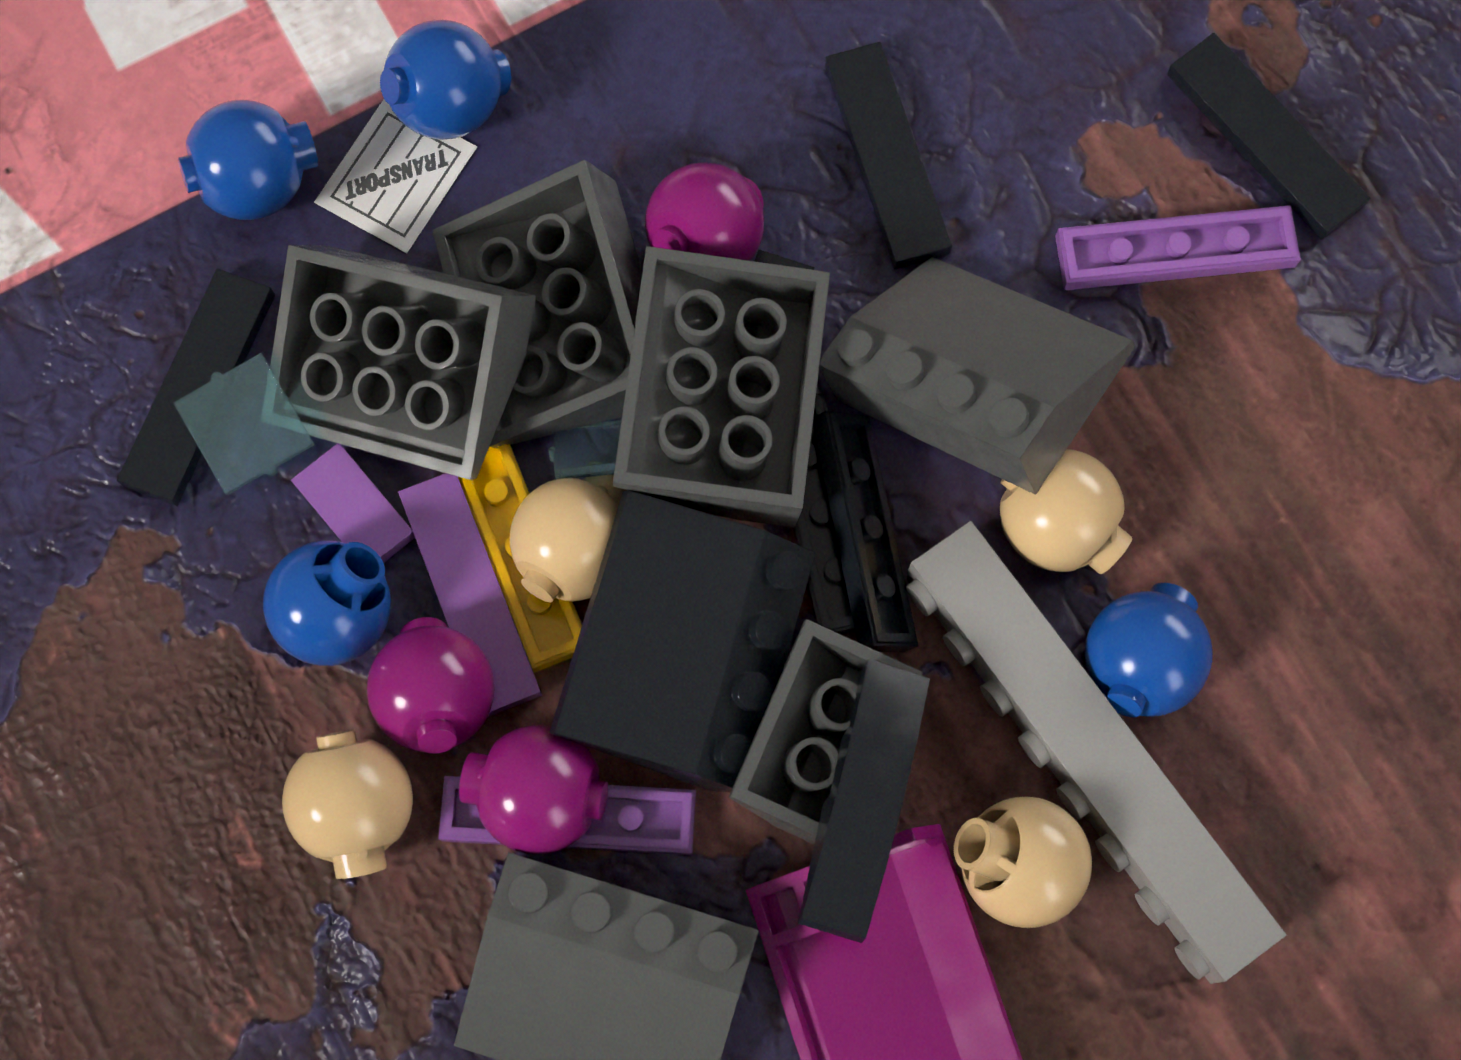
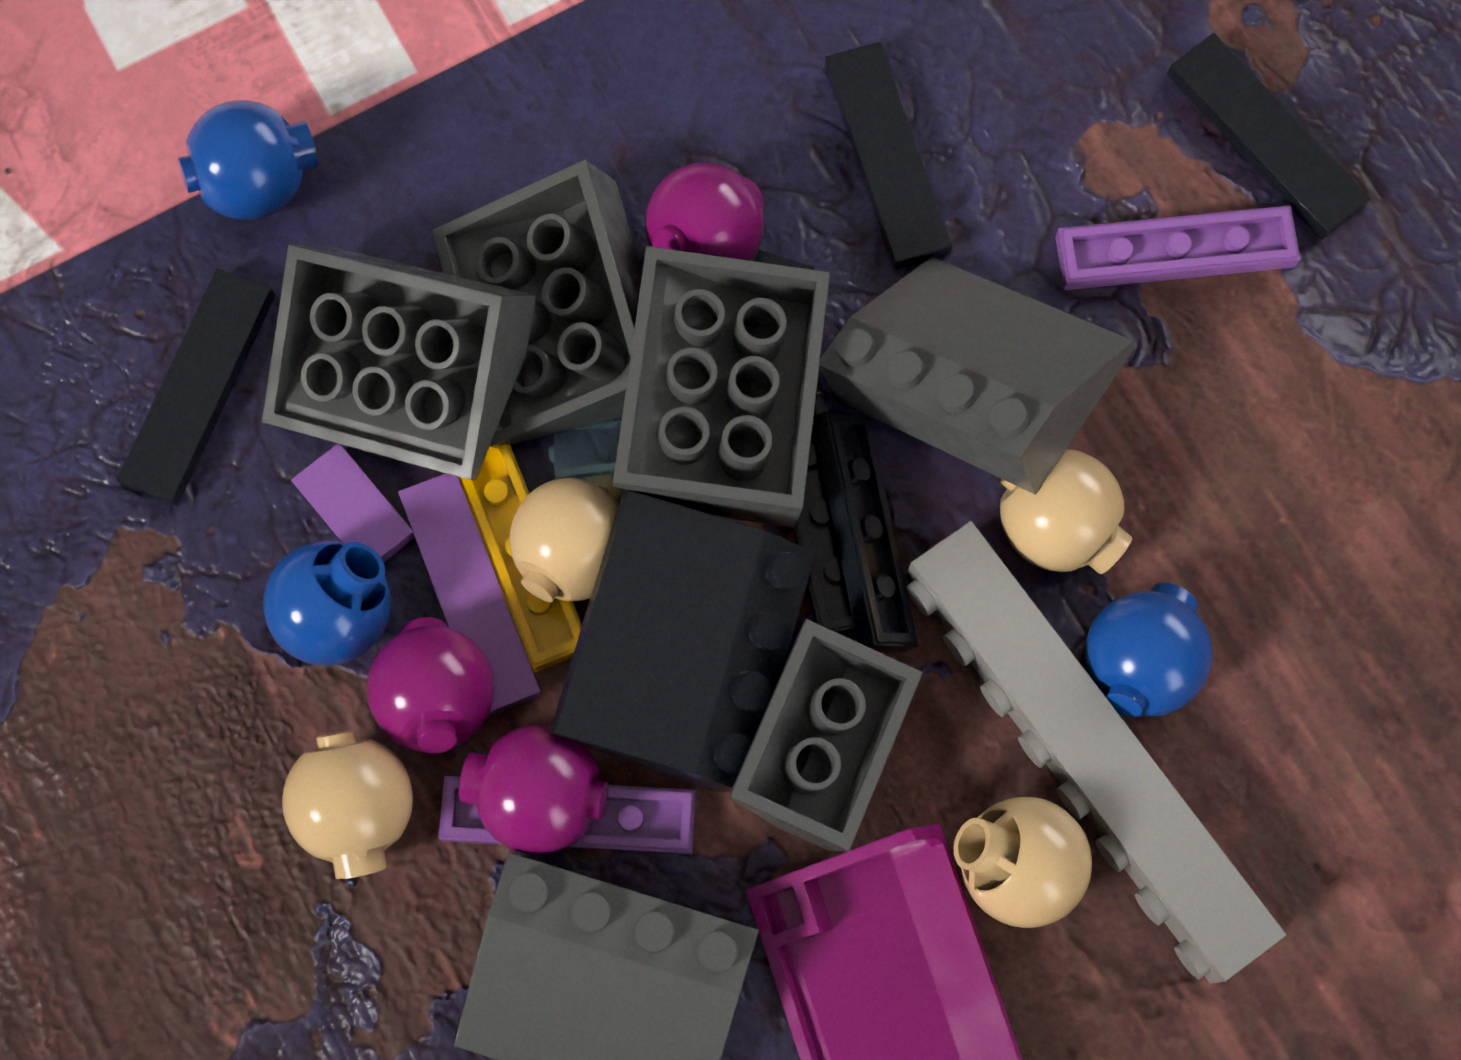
clear light blue piece [174,353,315,495] -> none
white sticker [314,99,477,253] -> none
blue brick [380,20,511,140] -> none
black slope [798,659,930,943] -> none

